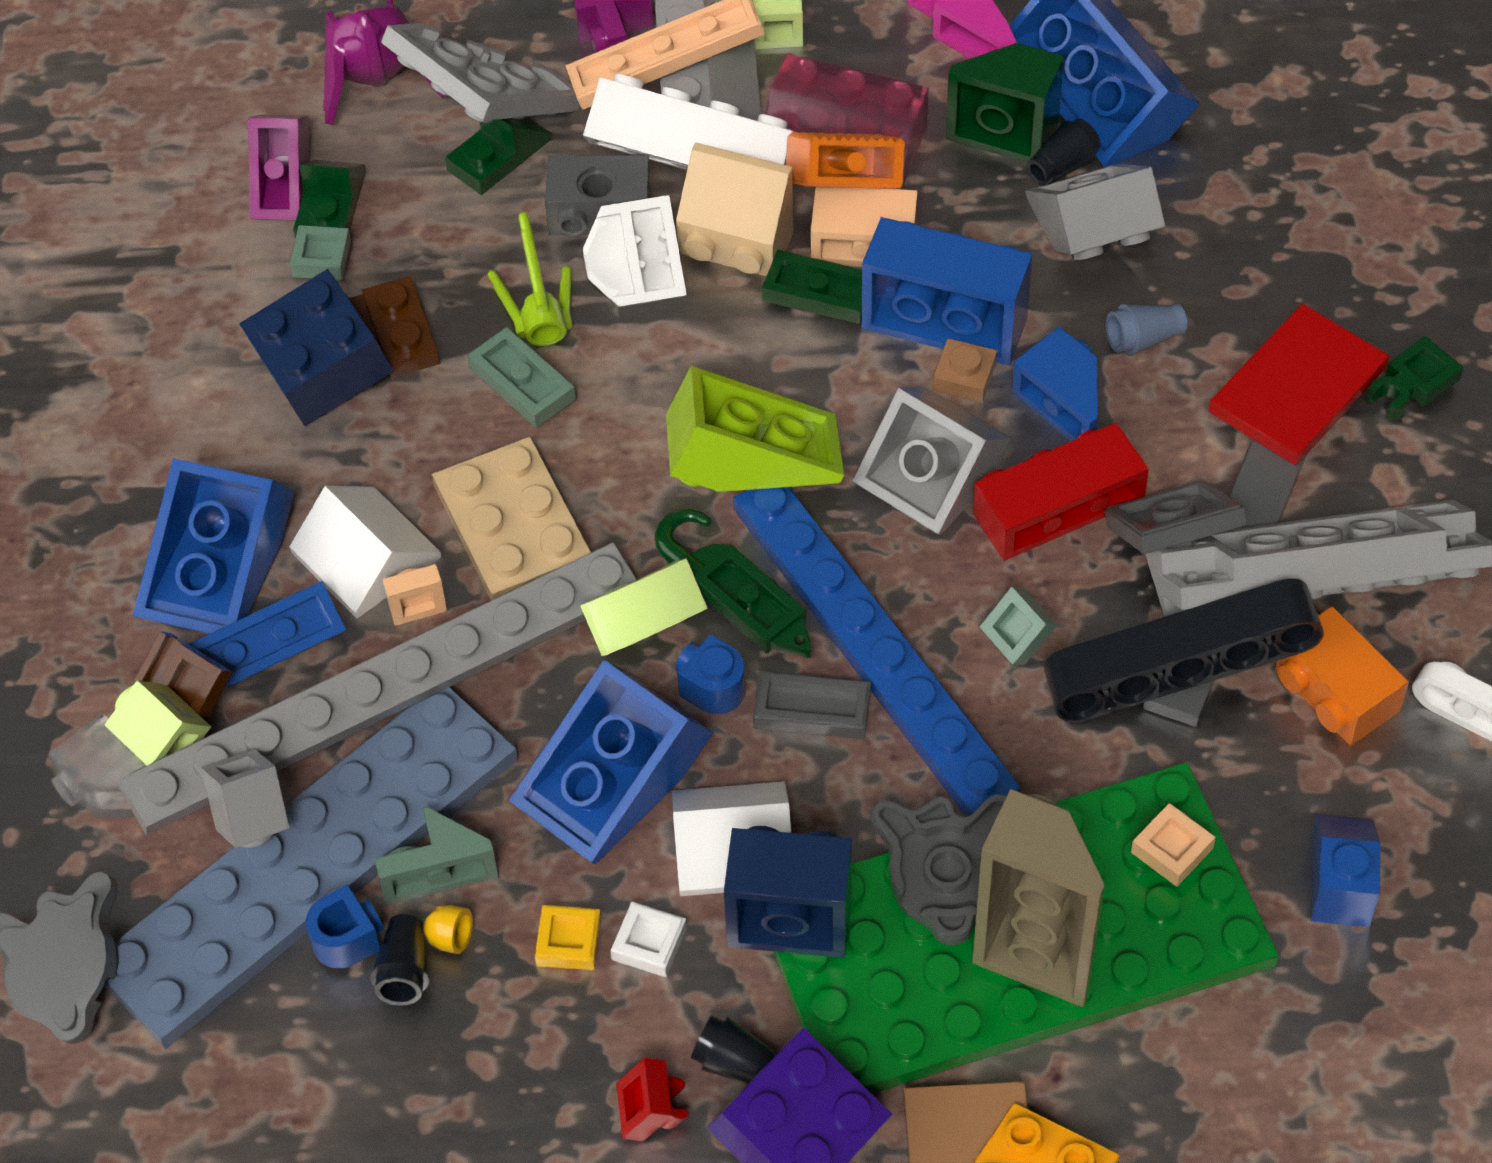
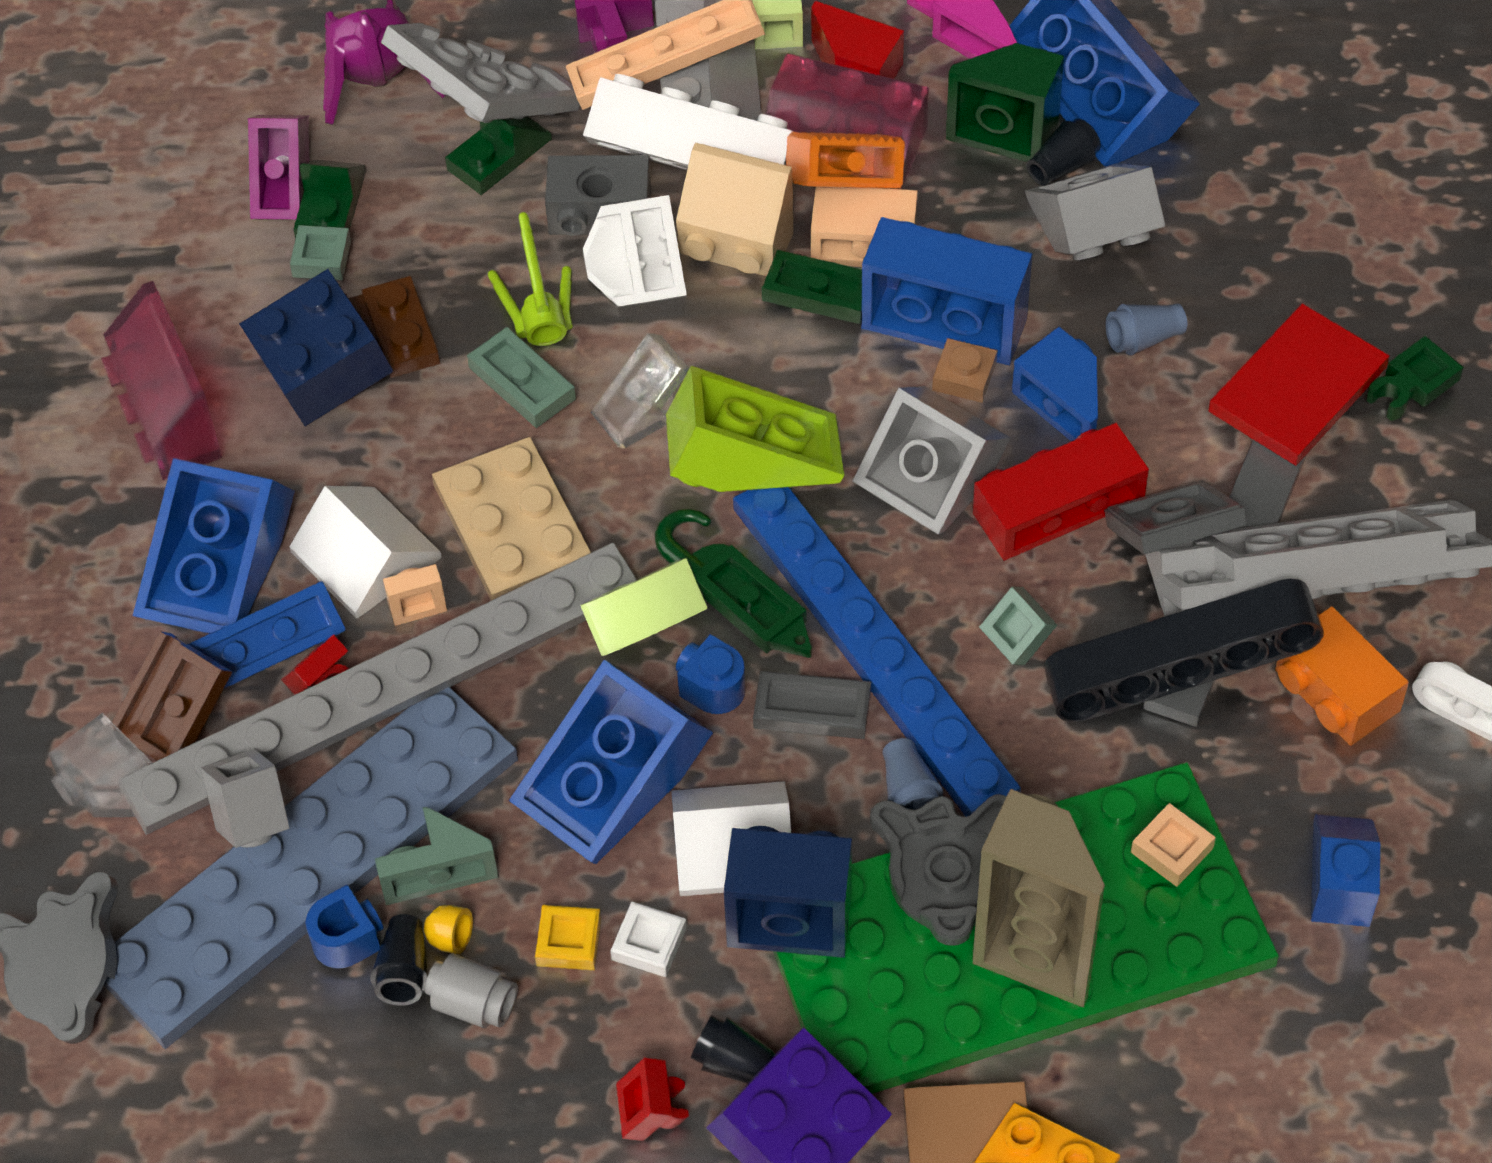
yellowish green brick [105,680,211,766] -> none
none -> clear pink slope [101,281,222,480]
none -> red tile [281,634,349,695]
none -> light grey brick [425,953,518,1029]
none -> clear slope [590,333,689,448]
none -> red slope [811,1,904,104]
none -> sand blue cone [882,738,943,810]

